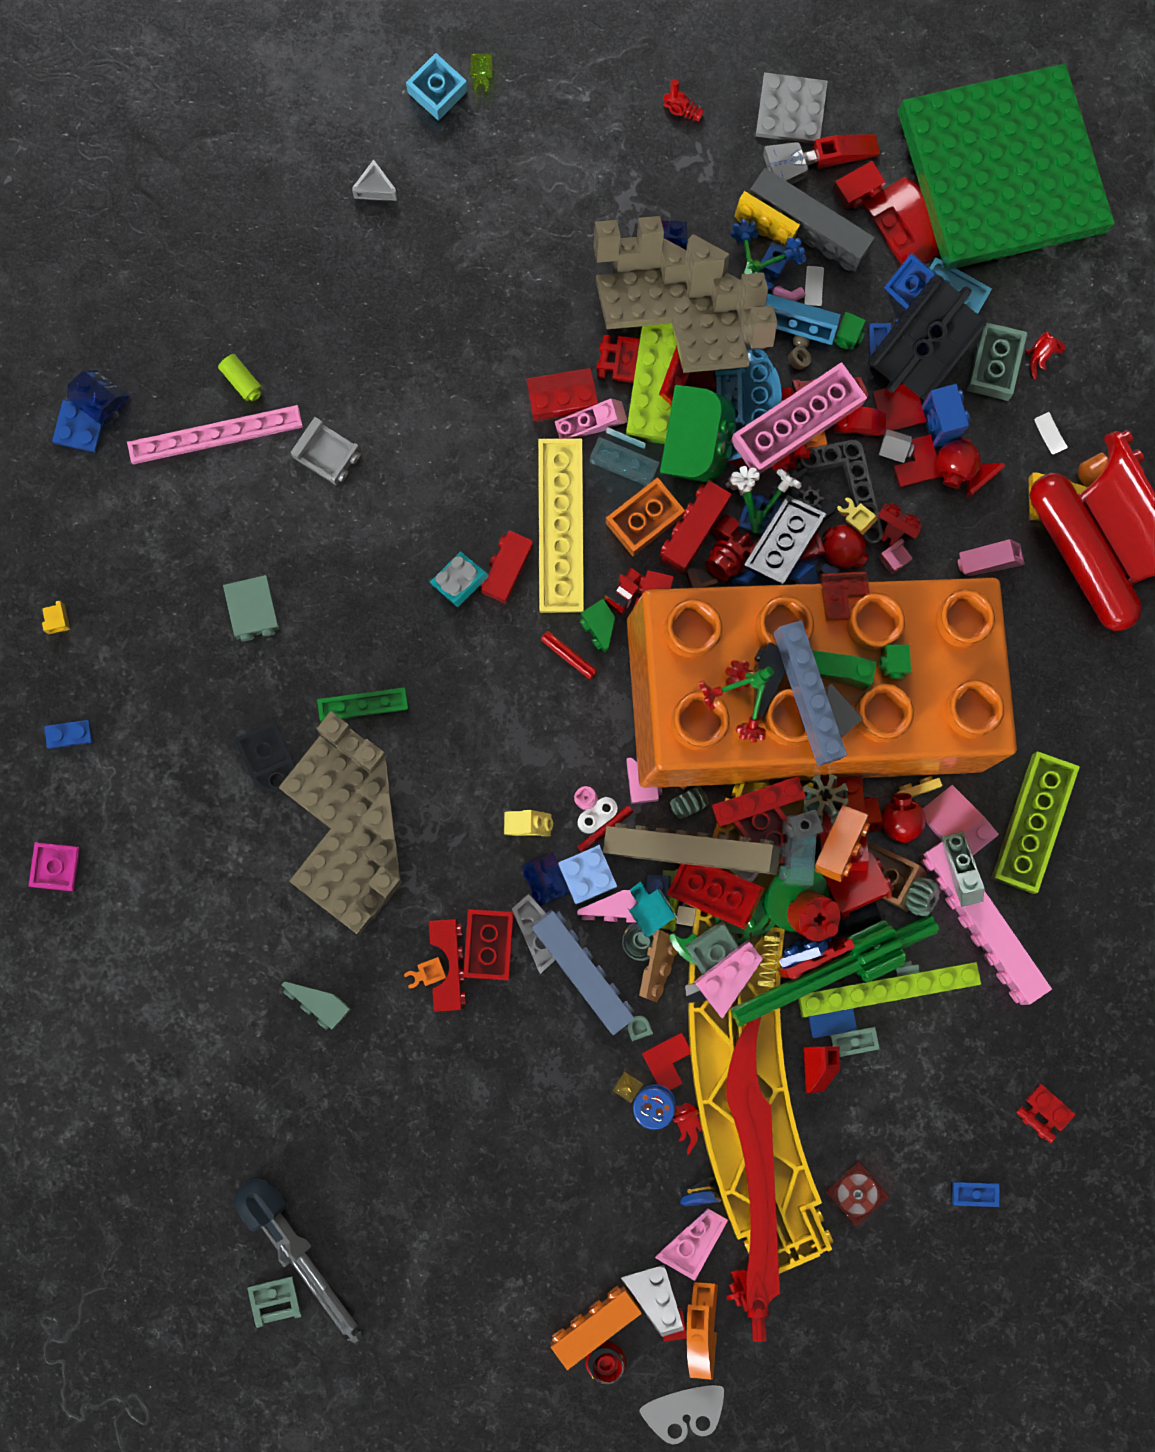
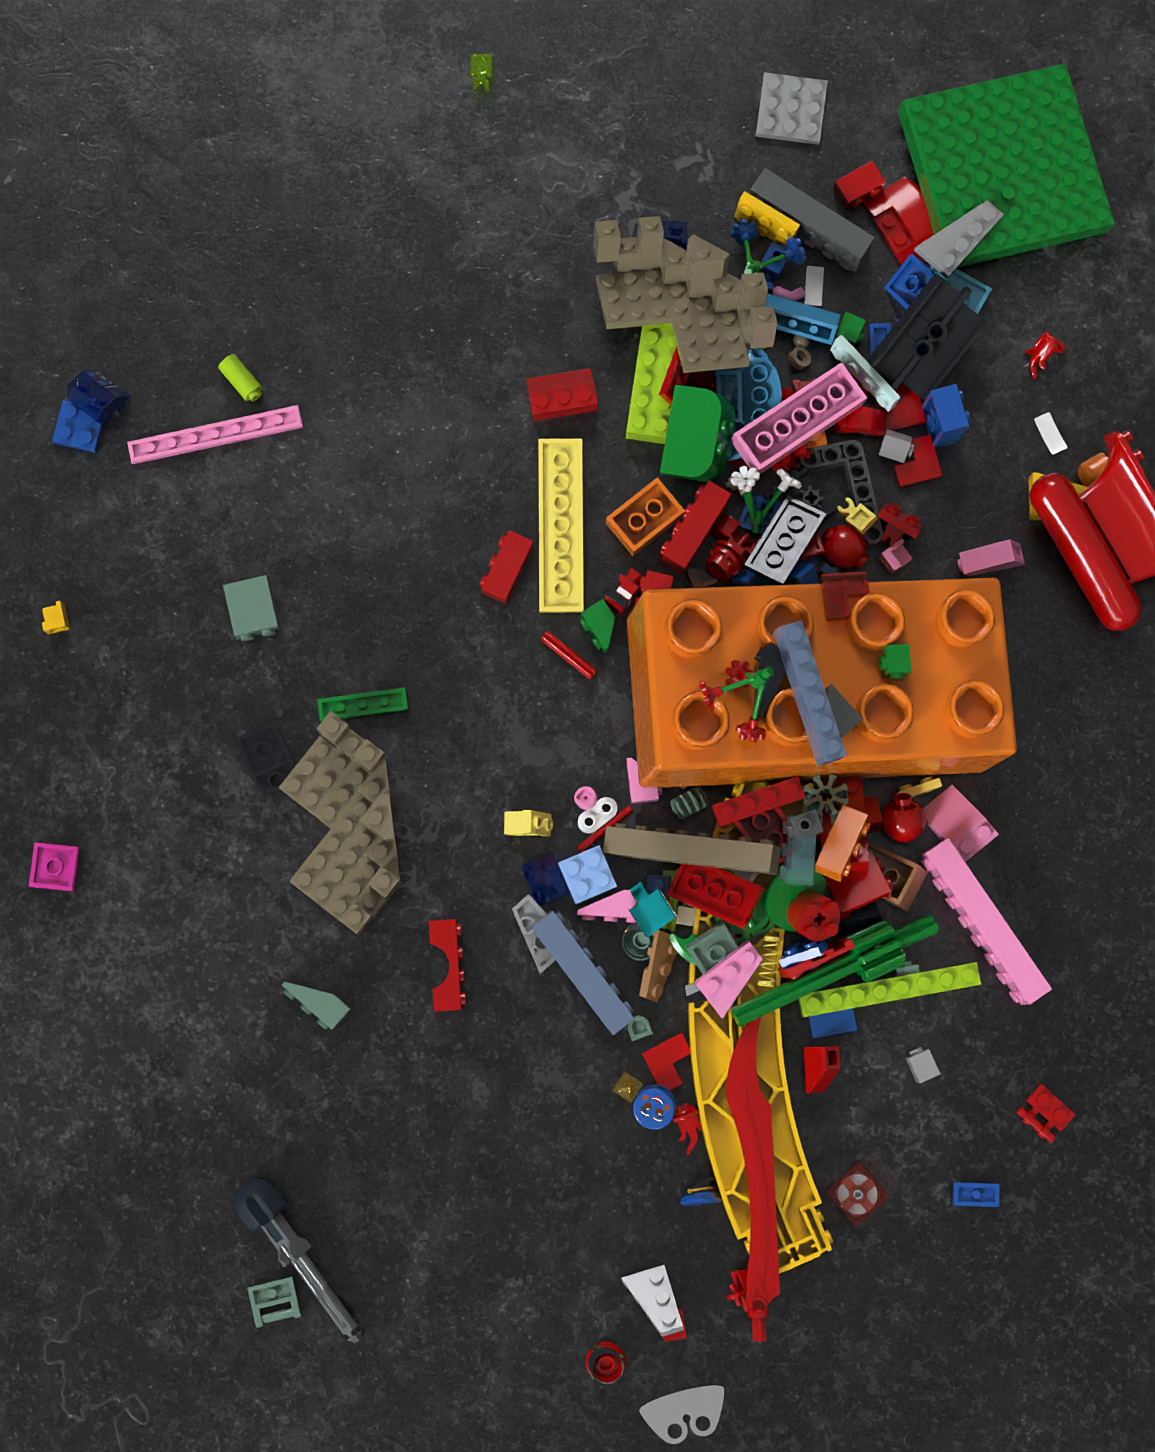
blue plate [44,720,93,749] -> none
light grey panel [290,417,361,485] -> none
light grey slope [352,159,397,201] -> none
orange plate [404,957,446,988] -> none
medium azure brick [406,53,468,121] -> none
piece [430,551,489,607] -> none
red brick [463,909,514,981] -> none
orange brick [551,1286,642,1370] -> none
bright pink slope [555,399,628,439] -> none
clear light blue brick [590,437,660,486] -> none
red plate [596,335,640,383] -> none
white sticker [606,427,646,449] -> none
bright pink wing [655,1208,728,1281] -> none
red piece [663,79,704,122] -> none
orange slope [687,1282,718,1380] -> none
light grey torso [763,142,817,185] -> none
green slope [812,650,877,690] -> none
red slope [813,134,880,169] -> none
sand green plate [830,1027,879,1057] -> none
sand green gear [906,877,941,916] -> none
red brick [937,438,981,488] -> none
sand green slope [942,831,985,907] -> none
sand green brick [966,323,1027,401] -> none
red slope [966,463,1005,498] -> none
lime brick [991,751,1080,894] -> none
none -> light aqua plate [830,335,901,412]
none -> light grey brick [906,1047,940,1083]
none -> light grey wing [914,200,1004,279]

